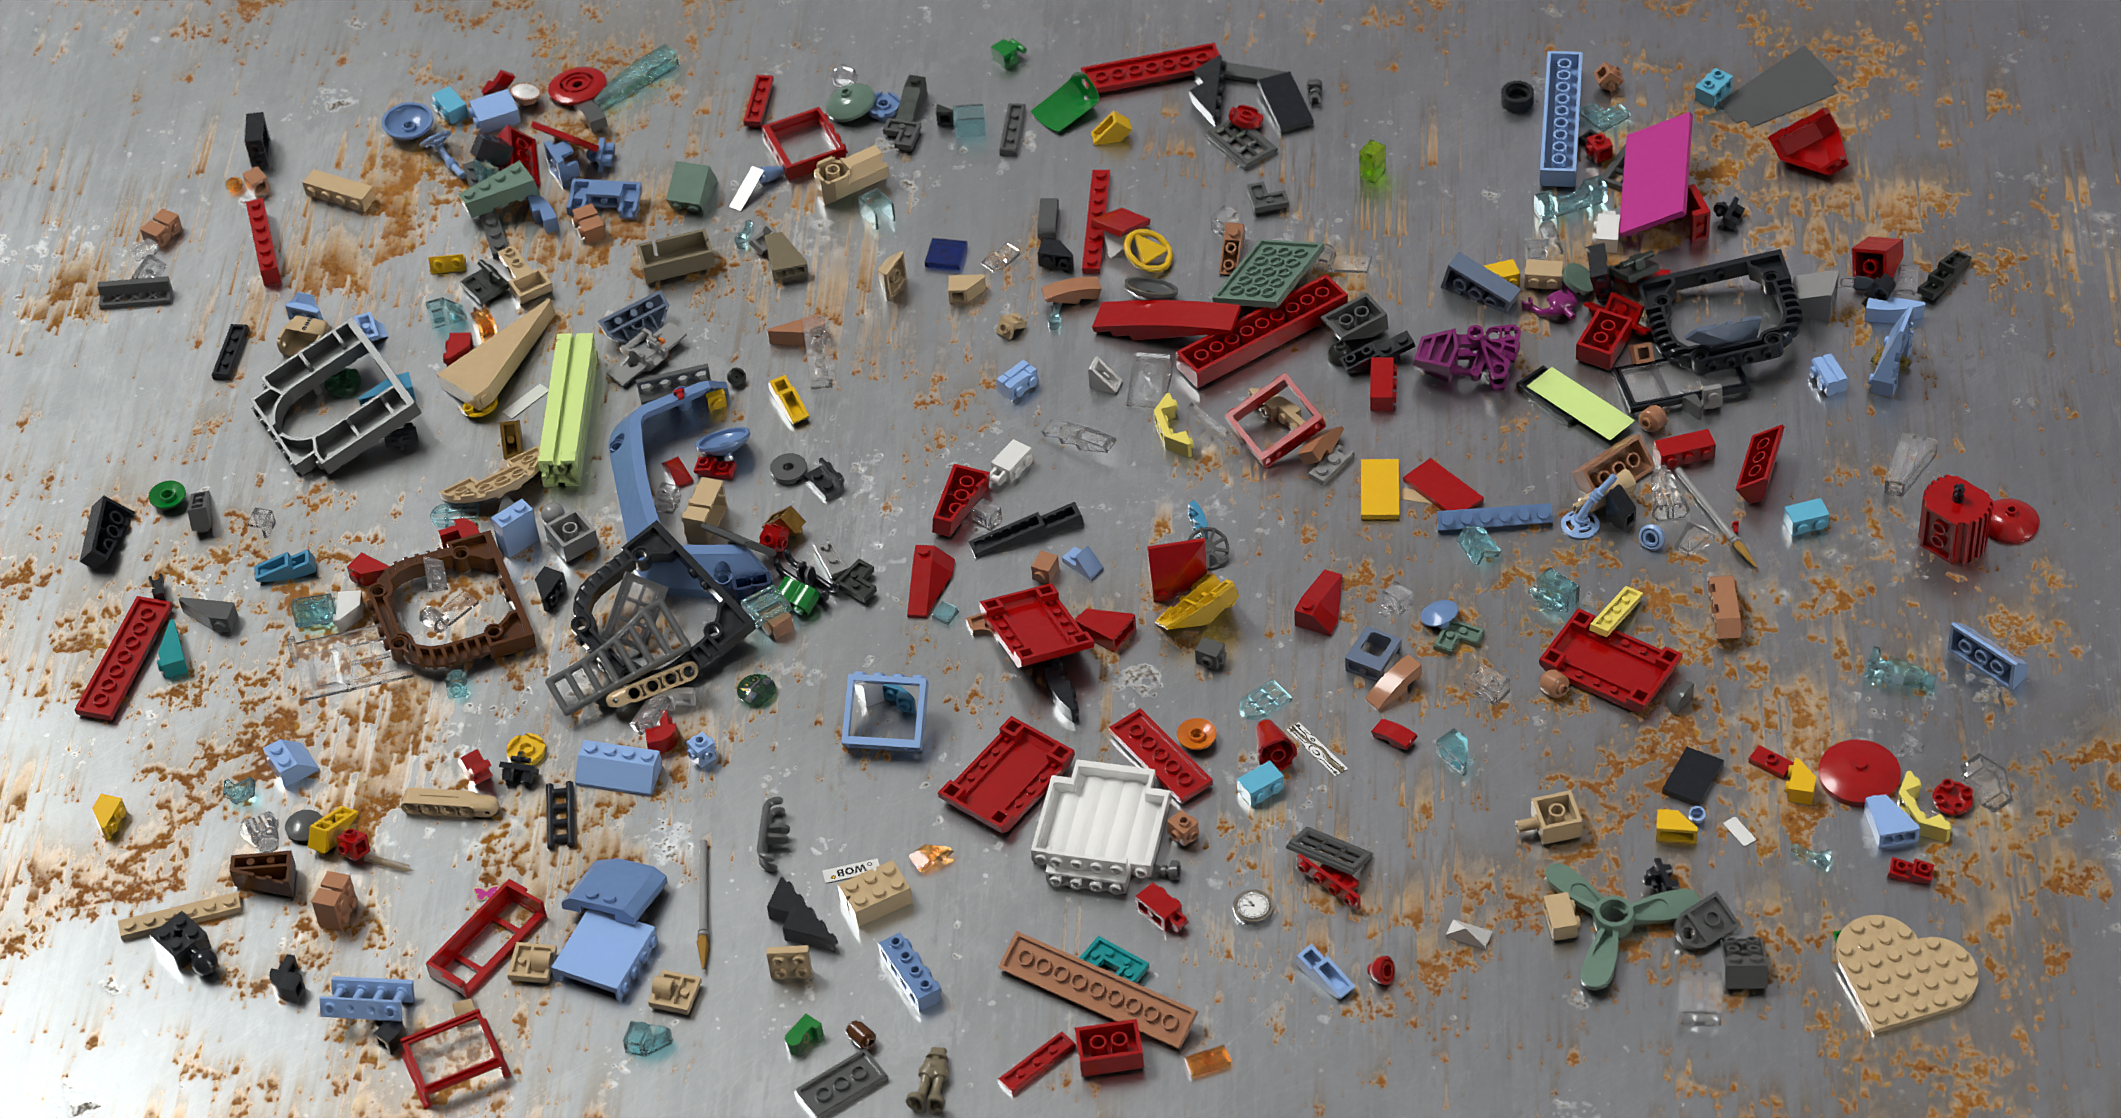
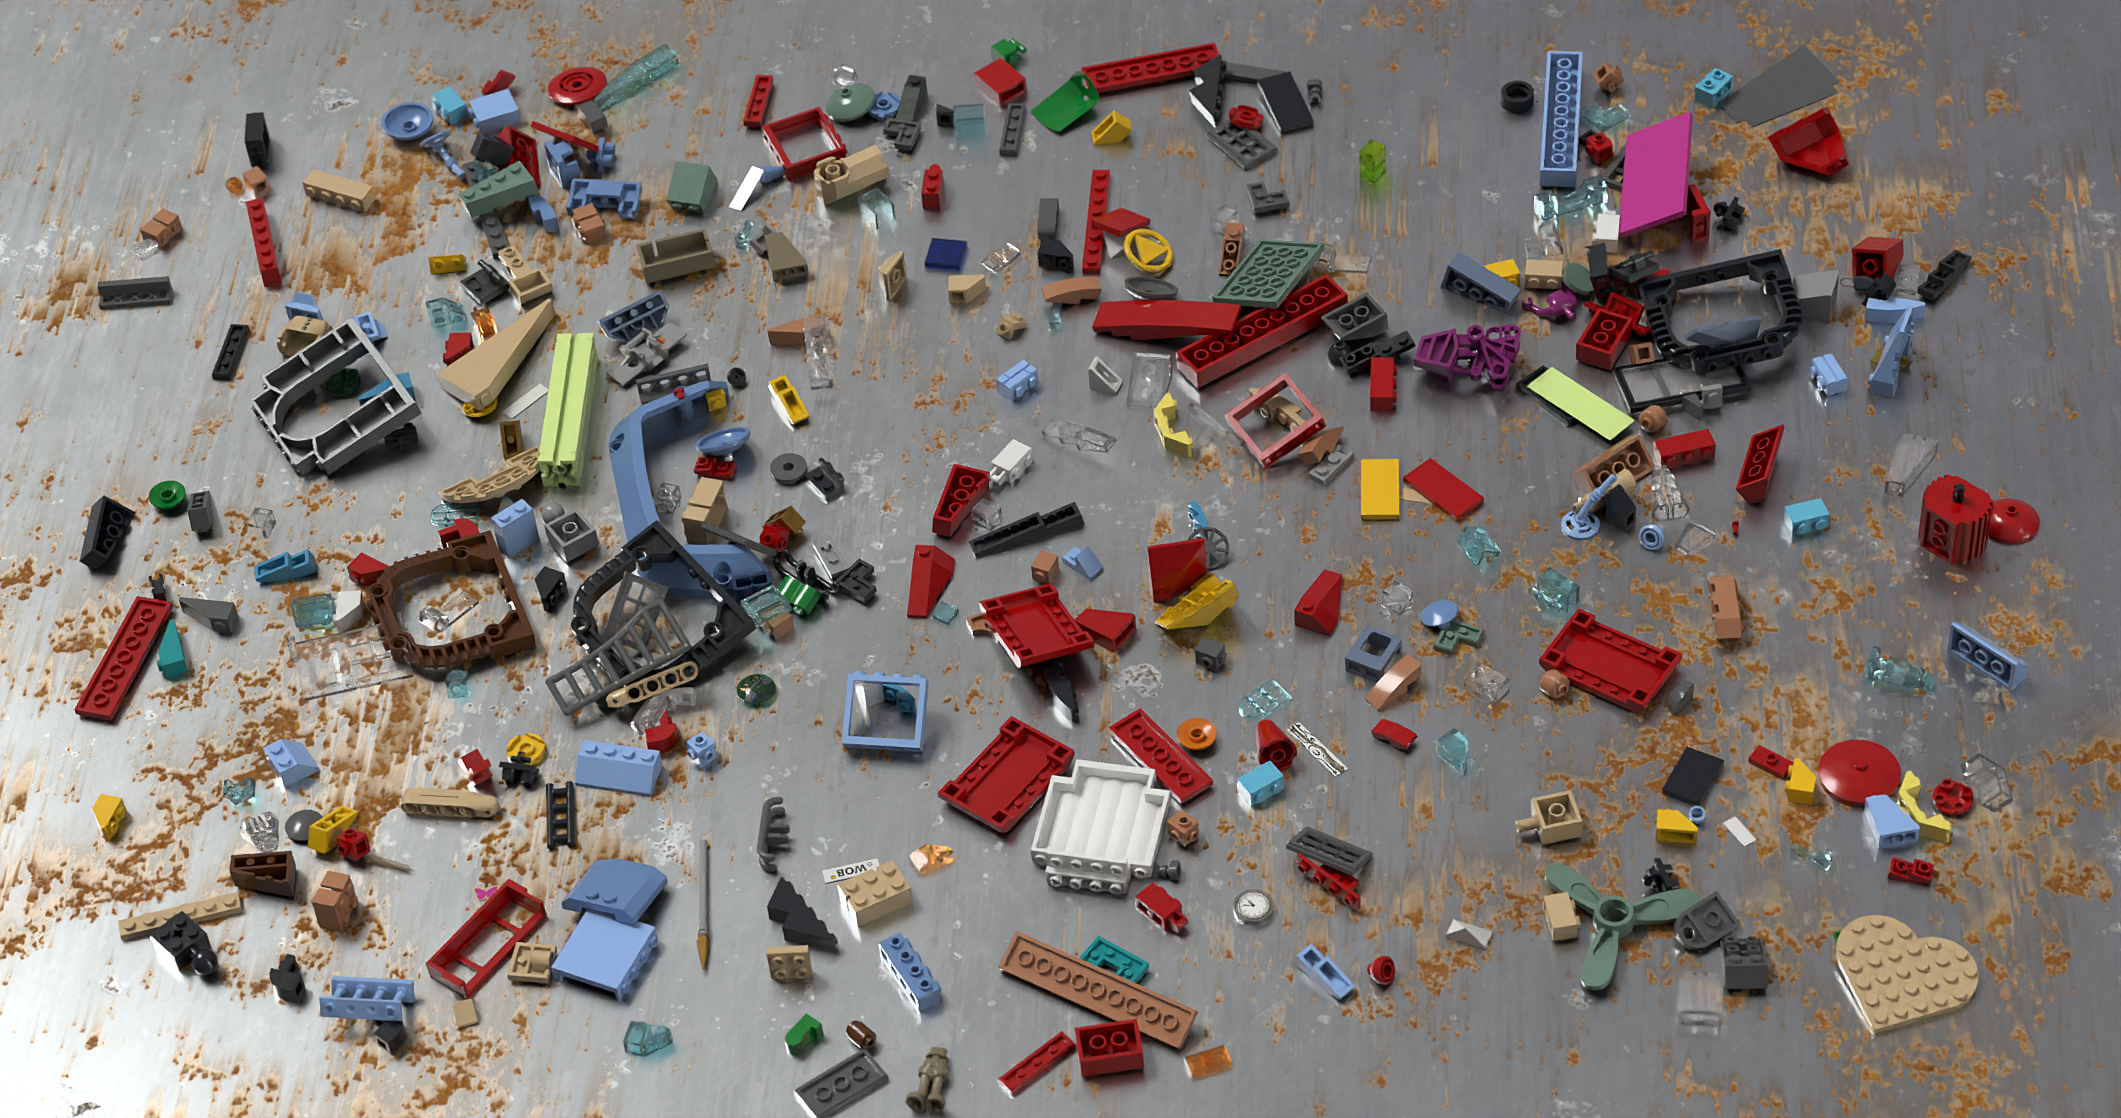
clear slope [132,254,167,279] -> none
piece [400,1008,511,1109] -> none
clear slope [423,557,448,593] -> none
piece [509,82,542,106] -> none
tan plate [648,970,702,1015] -> none
red slope [661,456,694,489] -> none
medium blue plate [1436,503,1553,531] -> none
light yellow plate [1589,586,1643,637] -> none
light grey piece [1675,467,1757,568] -> none
none -> red brick [921,164,944,209]
none -> red brick [973,58,1027,107]

